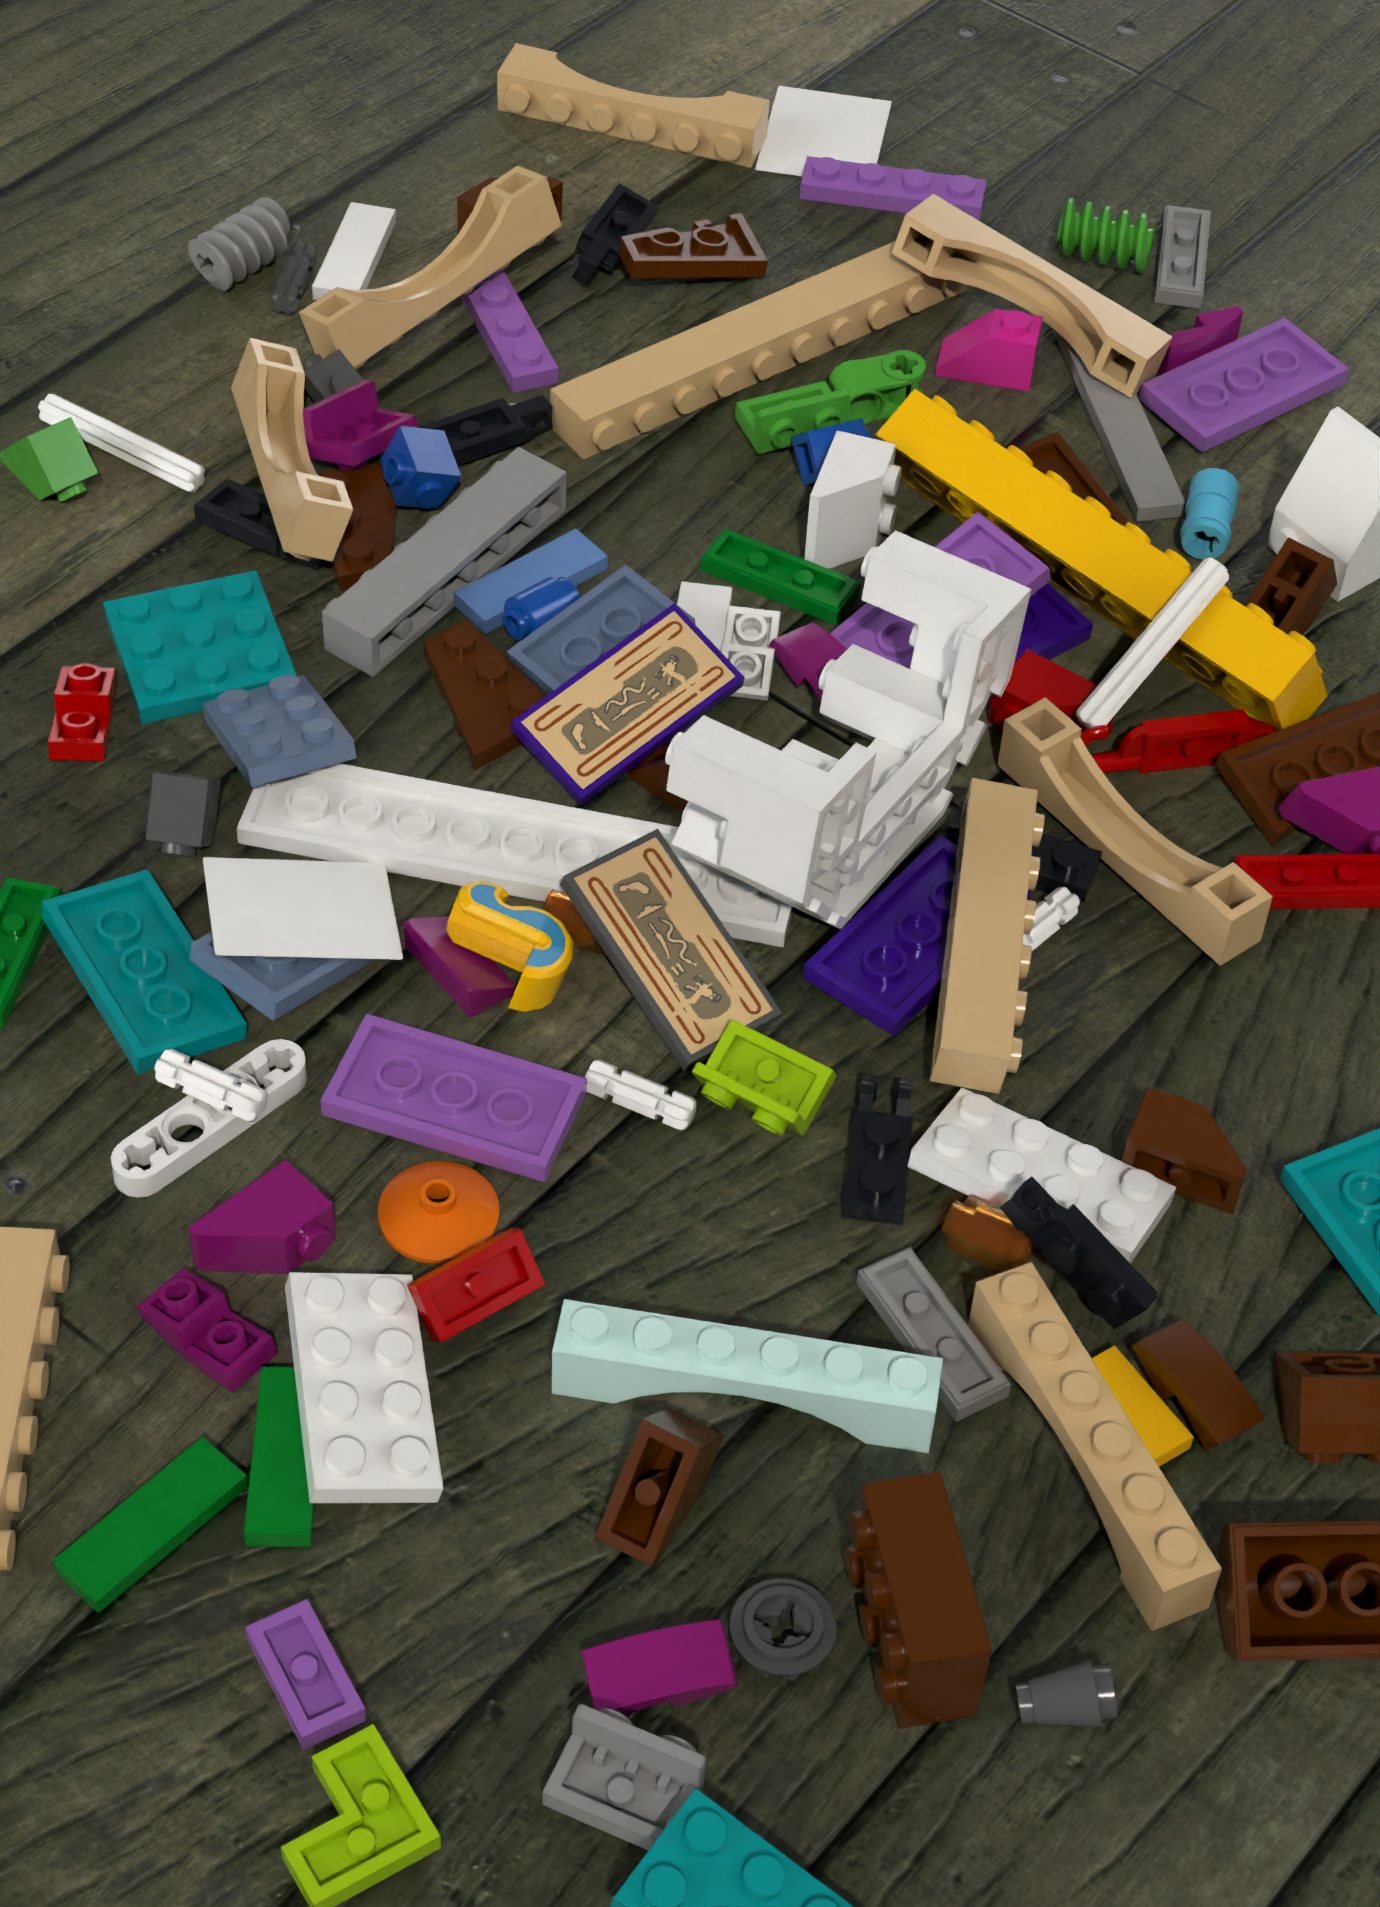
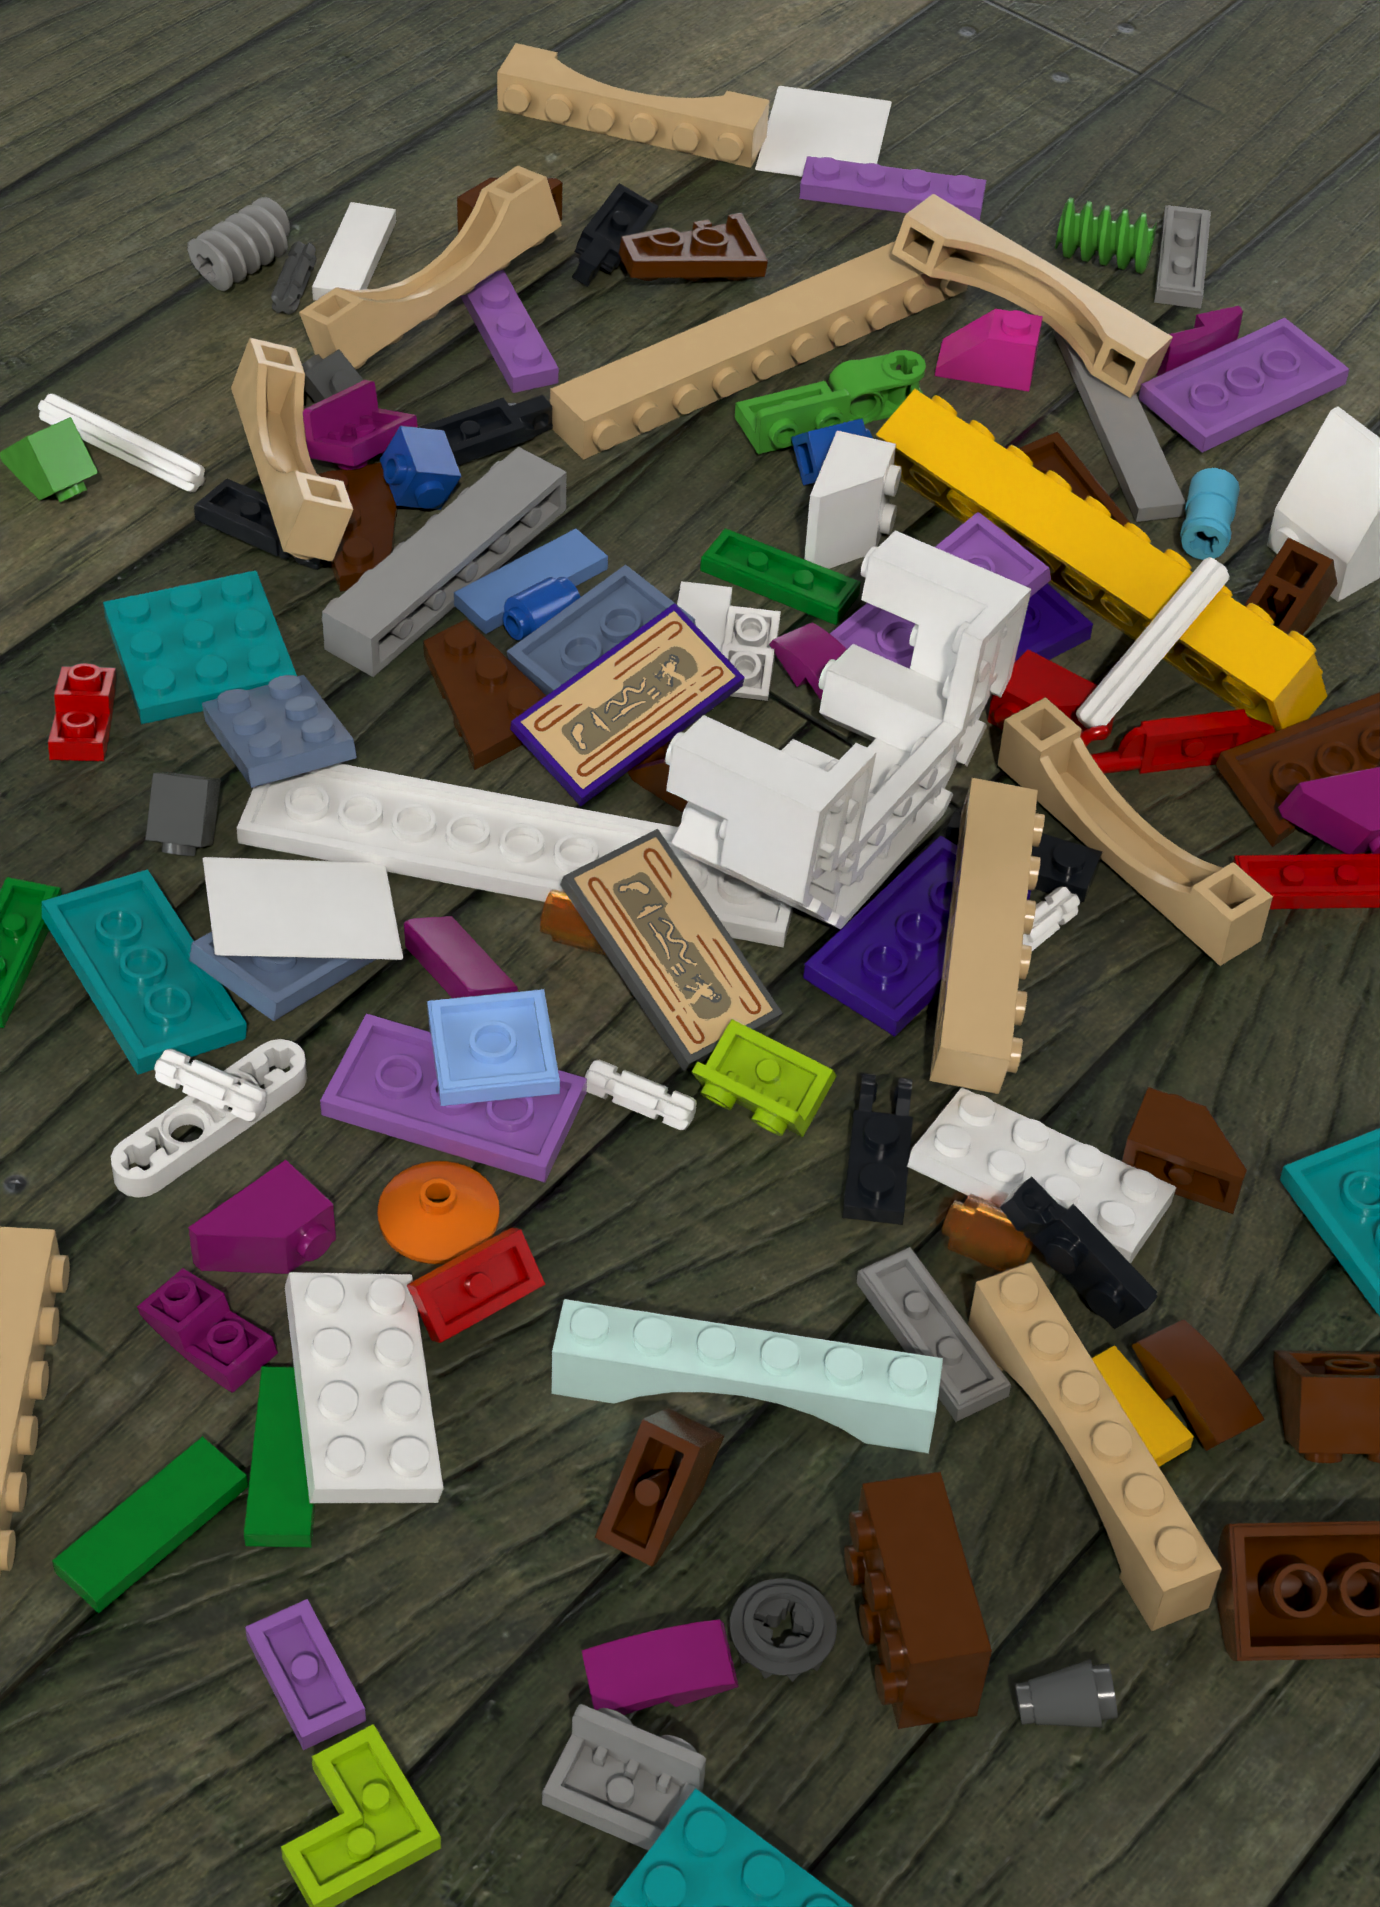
yellow animal [446,881,574,1012] -> none
none -> light blue tile [427,989,560,1106]

